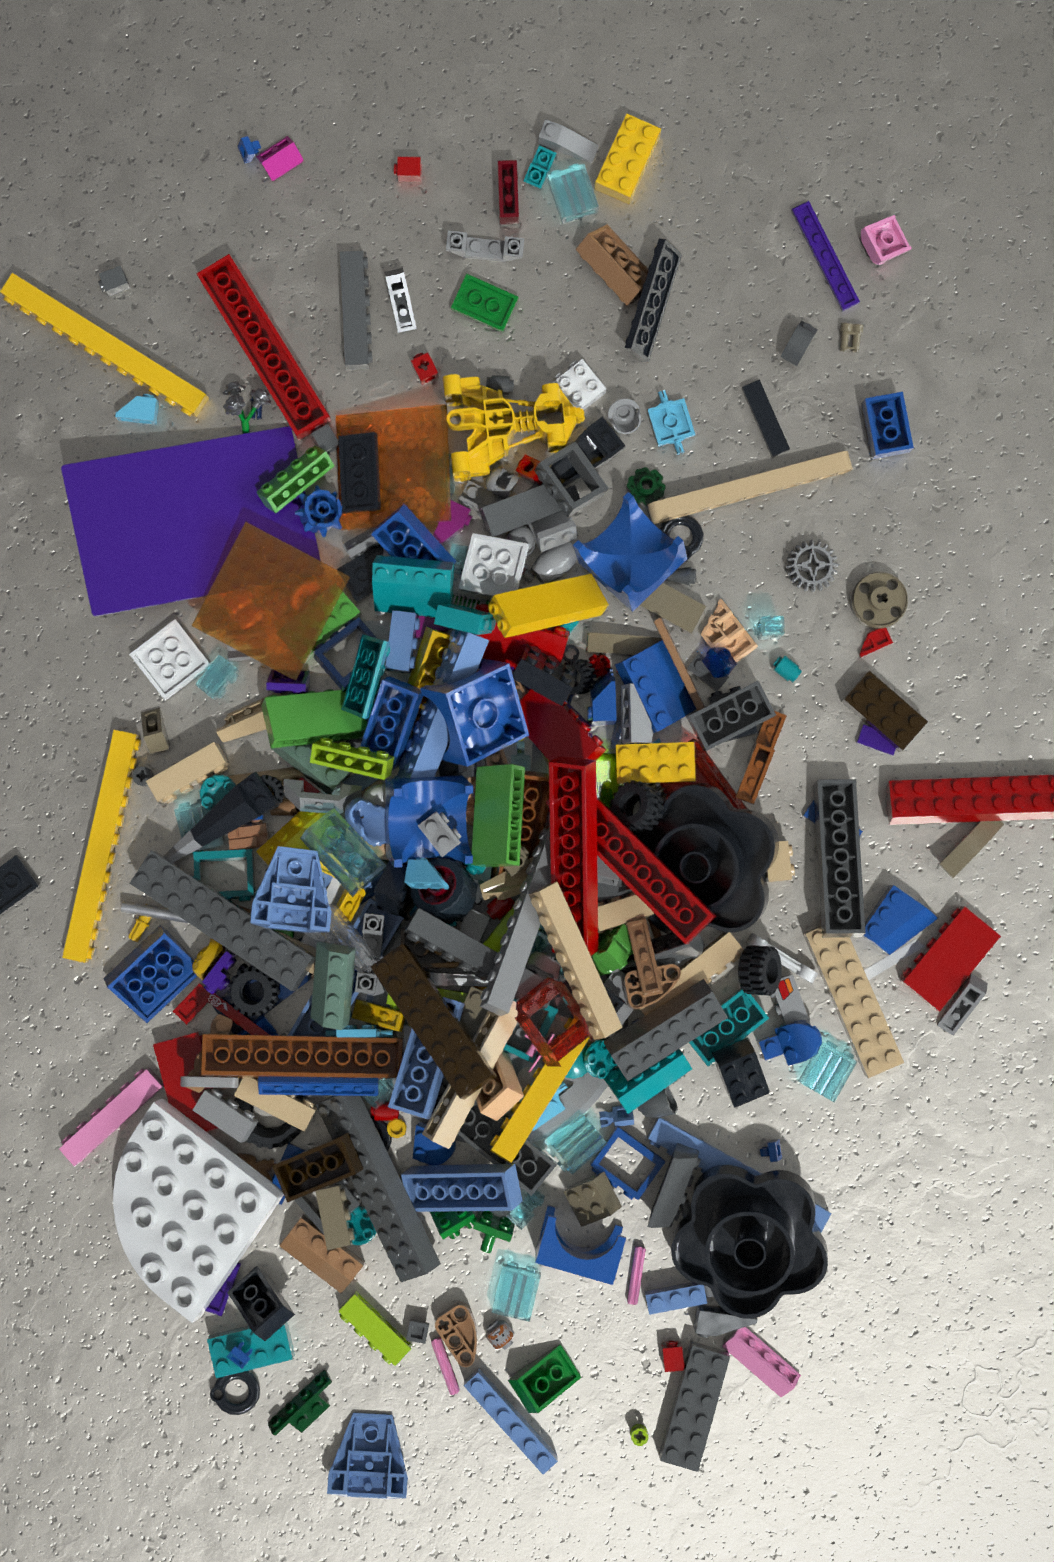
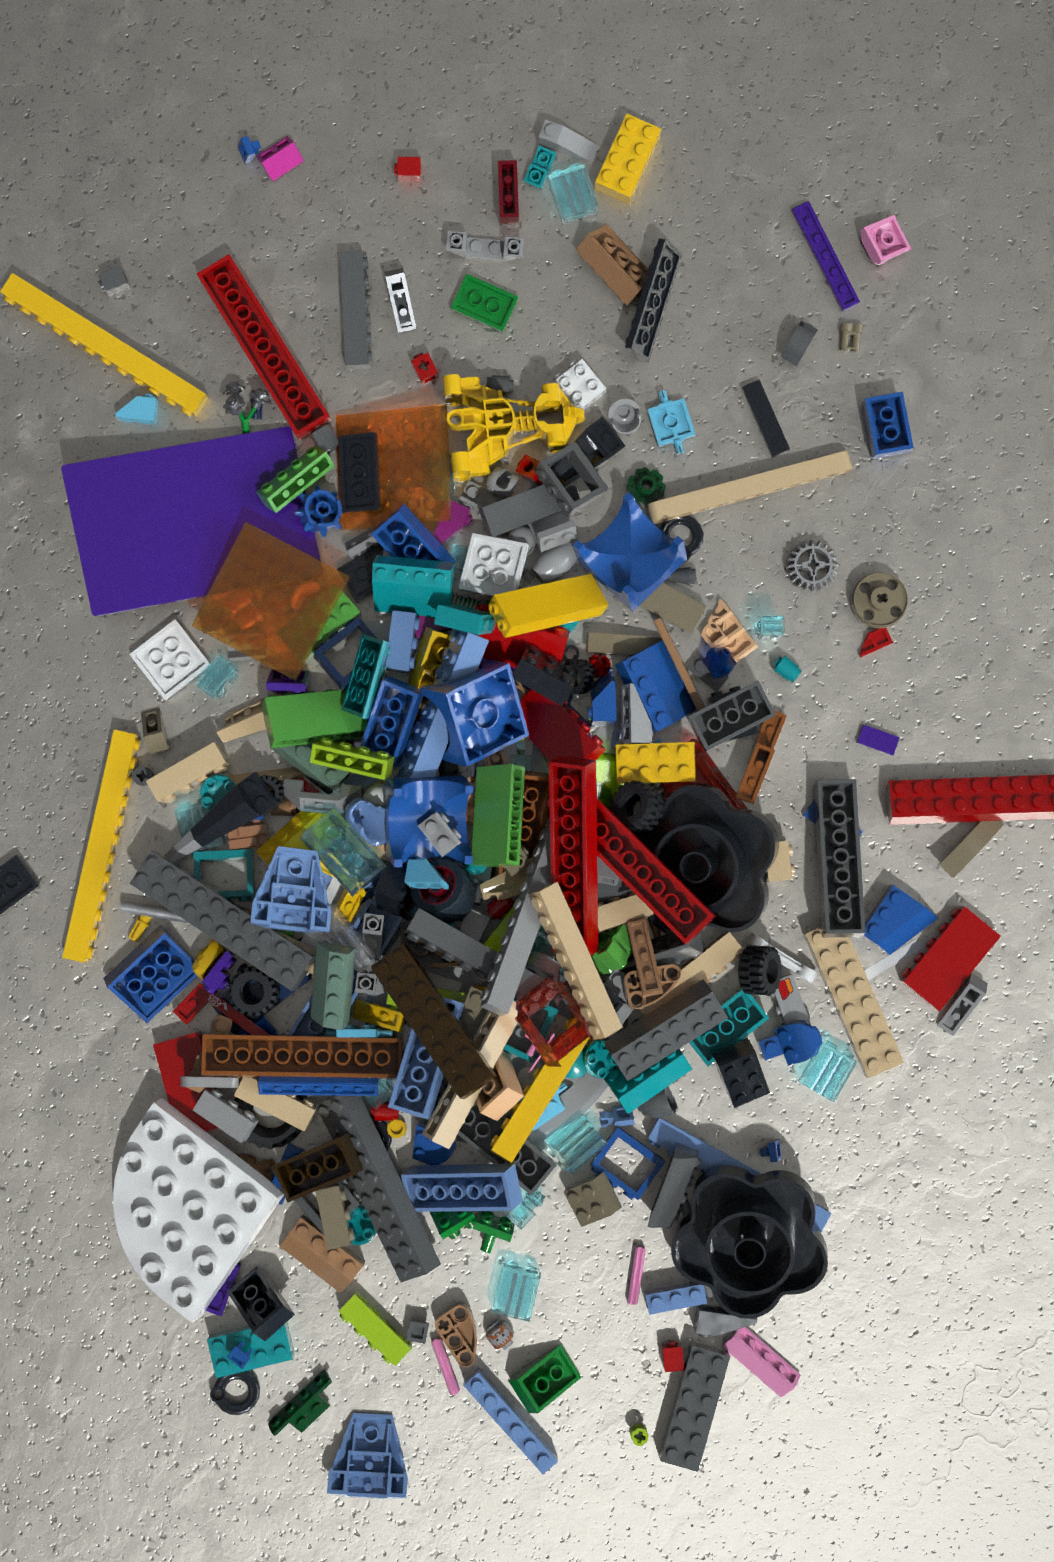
bright pink brick [59,1068,164,1166] -> none
white piece [430,973,488,987] -> none
blue piece [535,1205,626,1285] -> none
dark brown brick [841,670,928,752] -> none

